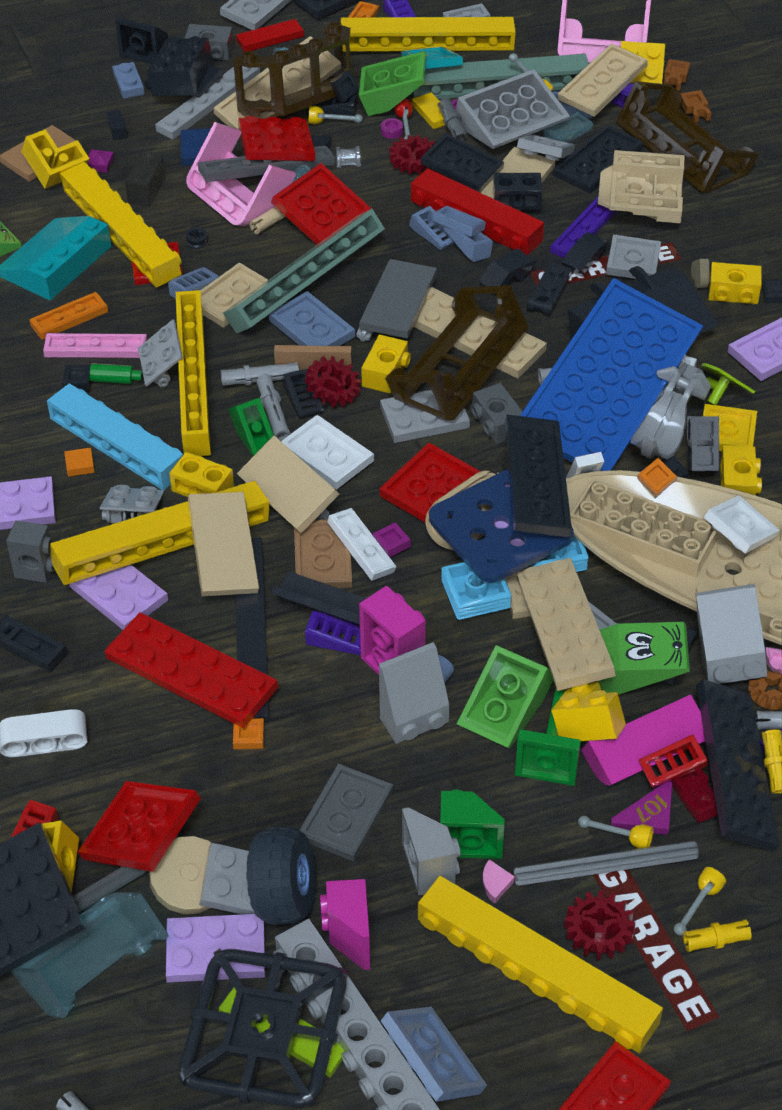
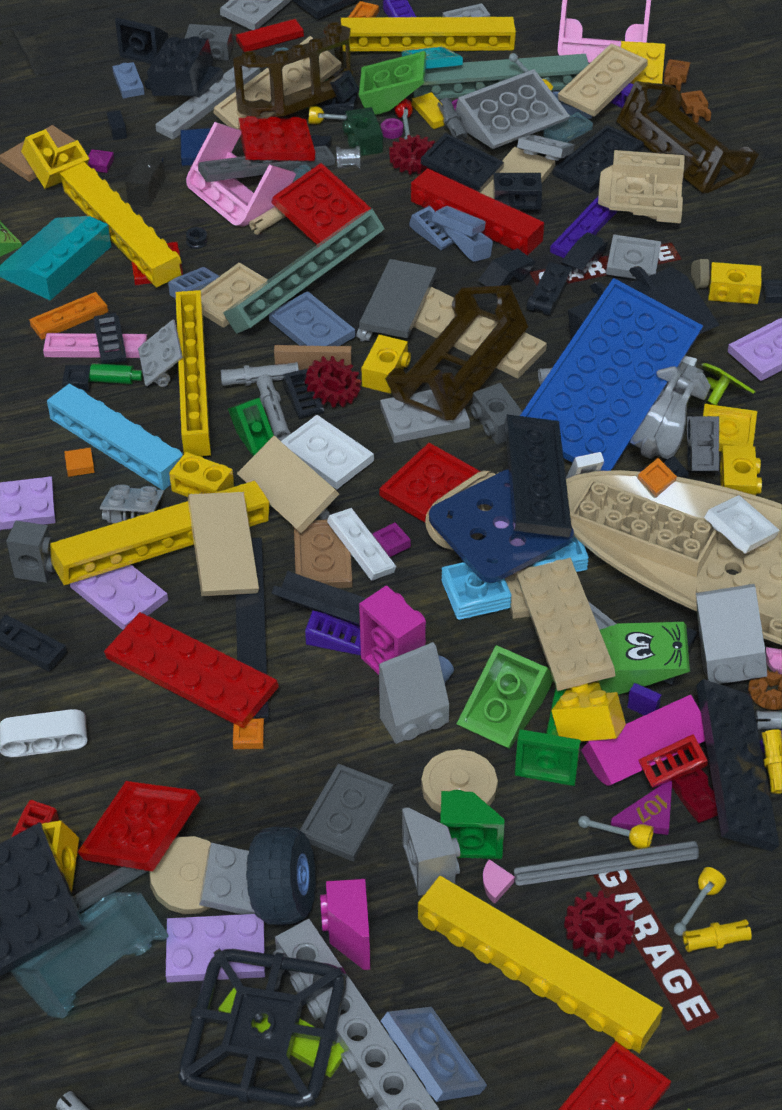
none -> black slope [93,313,127,364]
none -> clear green brick [342,107,383,157]
none -> tan wheel [421,749,498,814]
none -> dark purple tile [627,683,661,716]

